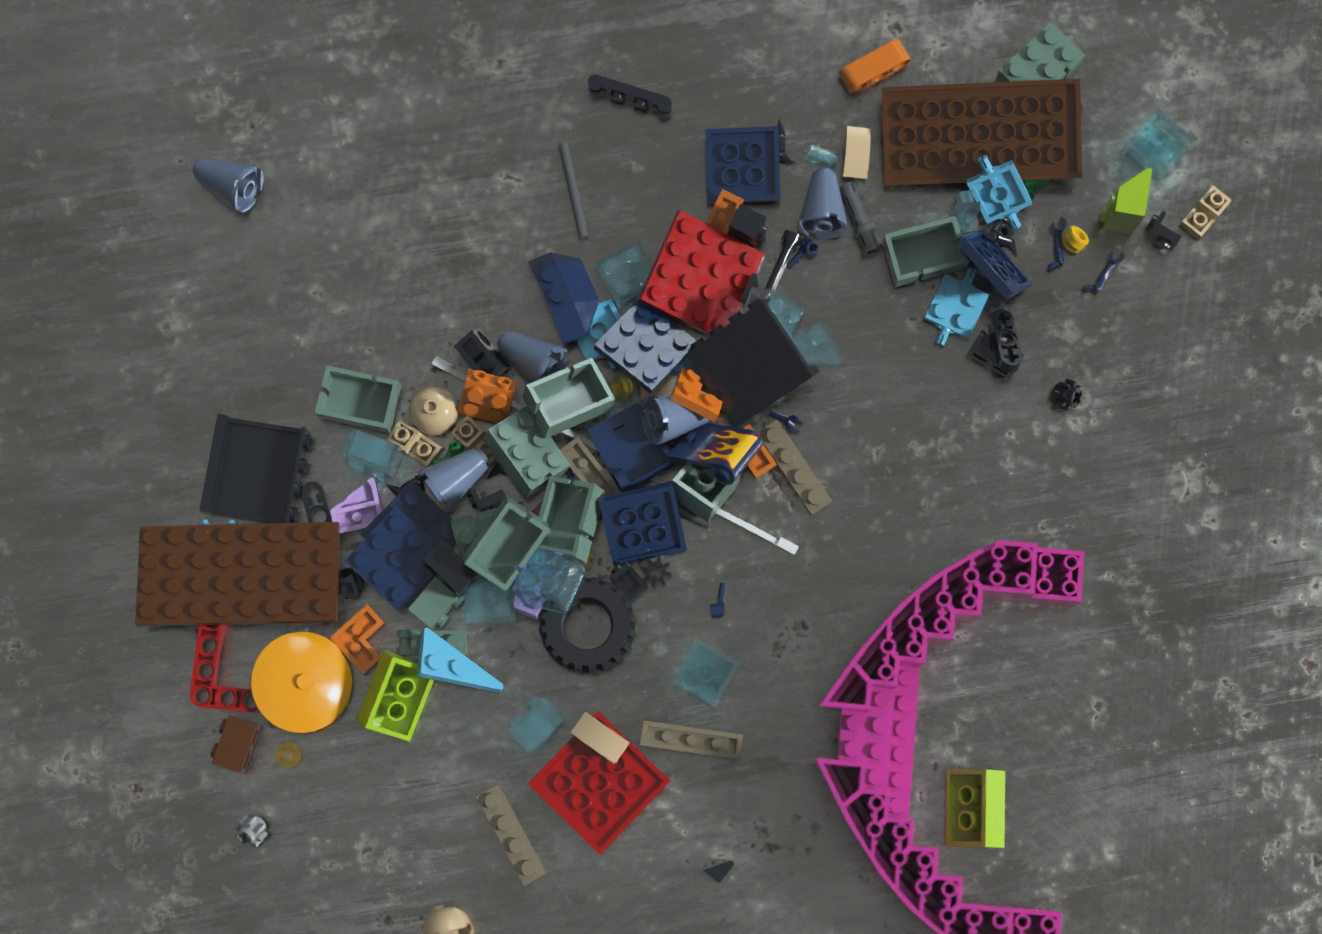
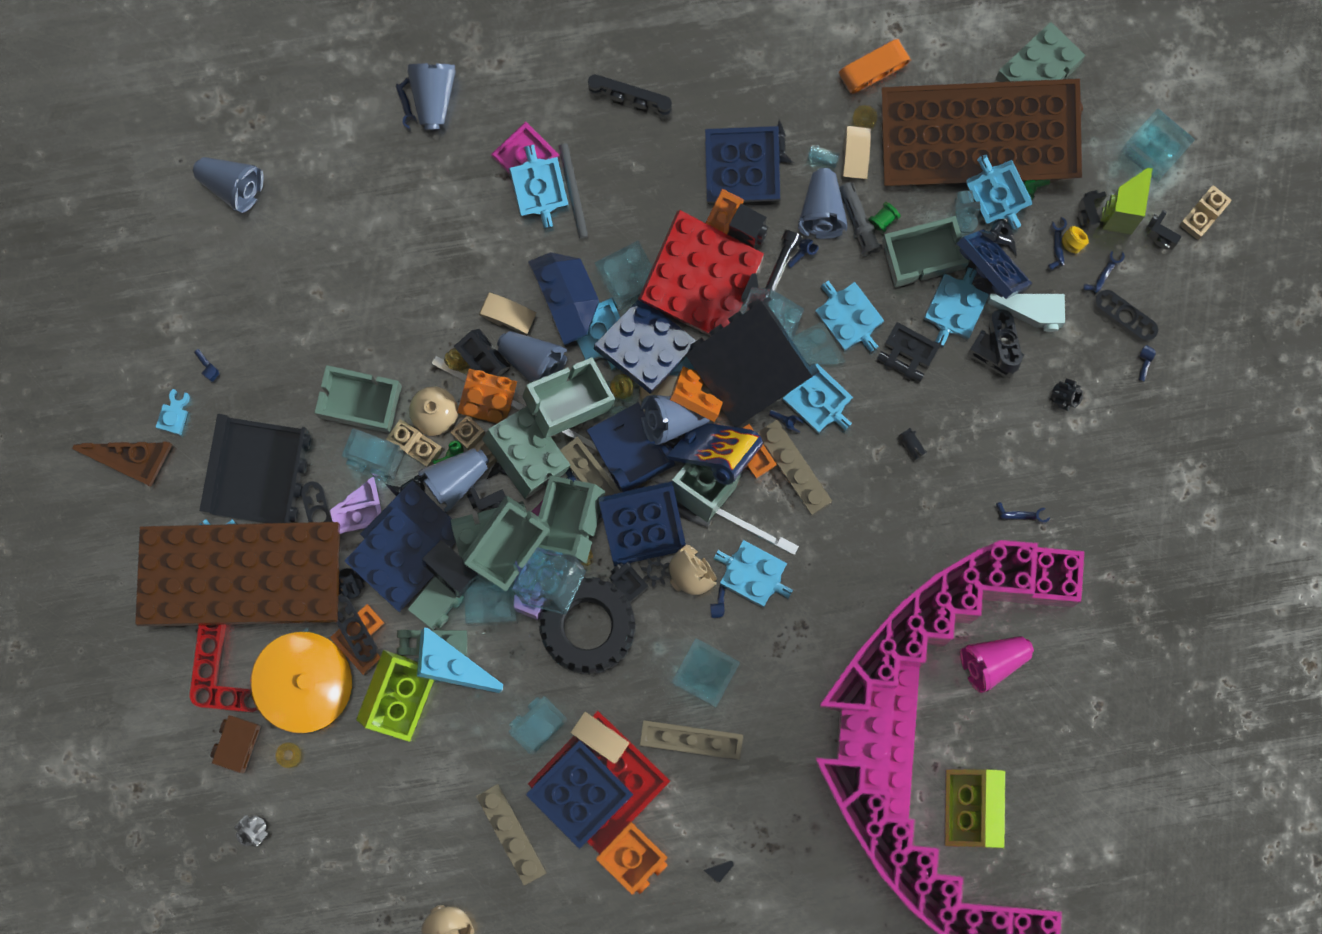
none -> reddish brown wing [72,441,172,487]
none -> medium azure plate [156,389,190,436]
none -> dark blue hand [194,349,219,382]
none -> black beam [336,596,378,662]
none -> dark blue piece [396,77,418,131]
none -> sand blue cone [407,63,456,130]
none -> clear yellow plate [444,348,468,371]
none -> tan slope [478,292,536,335]
none -> dark pink tile [491,122,560,175]
none -> medium azure plate [509,145,568,228]
none -> dark blue plate [526,740,634,849]
none -> orange plate [596,822,668,895]
none -> tan cylinder [669,545,717,595]
none -> medium azure plate [714,540,793,608]
none -> medium azure plate [783,364,853,434]
none -> medium azure plate [815,280,884,353]
none -> clear yellow plate [853,105,877,128]
none -> green bush [868,201,901,234]
none -> black plate [877,322,940,382]
none -> black pin [898,428,927,460]
none -> dark pink cone [960,636,1034,693]
none -> light aqua slope [987,294,1065,332]
none -> dark blue piece [996,502,1050,524]
none -> black bracket [1078,190,1107,231]
none -> black beam [1094,290,1158,343]
none -> dark blue hand [1139,345,1156,381]

